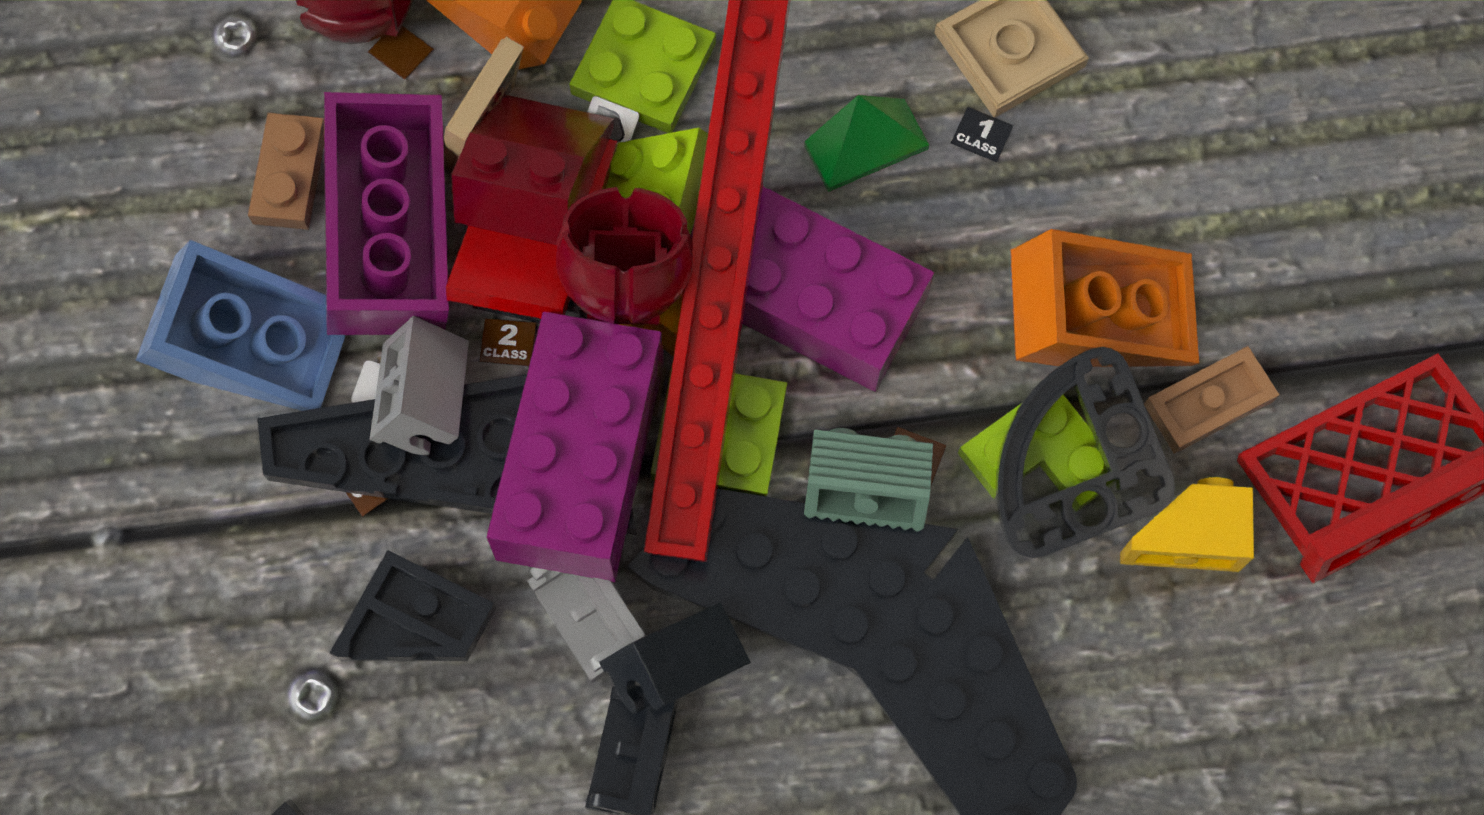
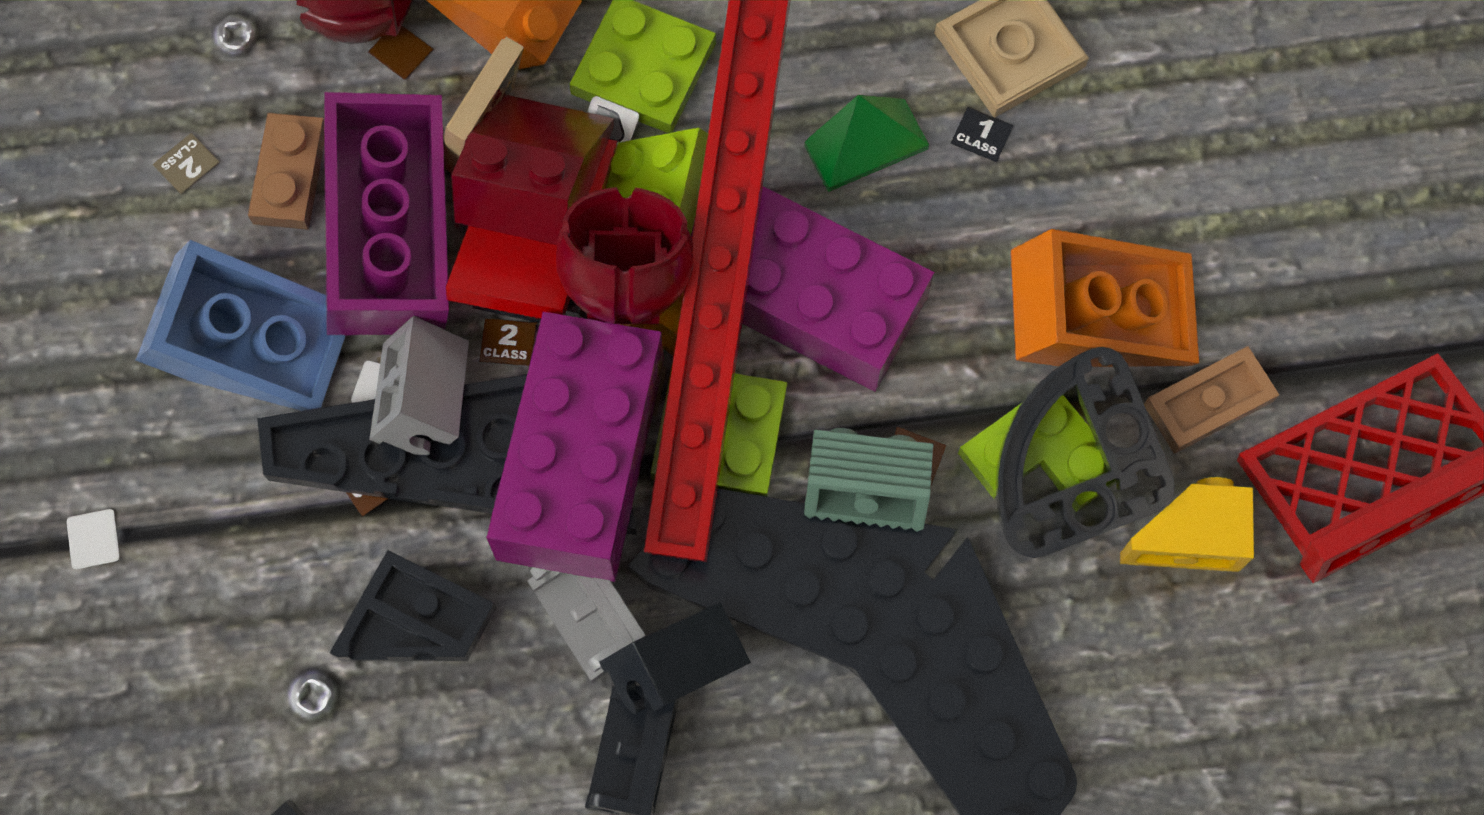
none -> white sticker [67,509,119,569]
none -> dark tan sticker [152,133,219,194]

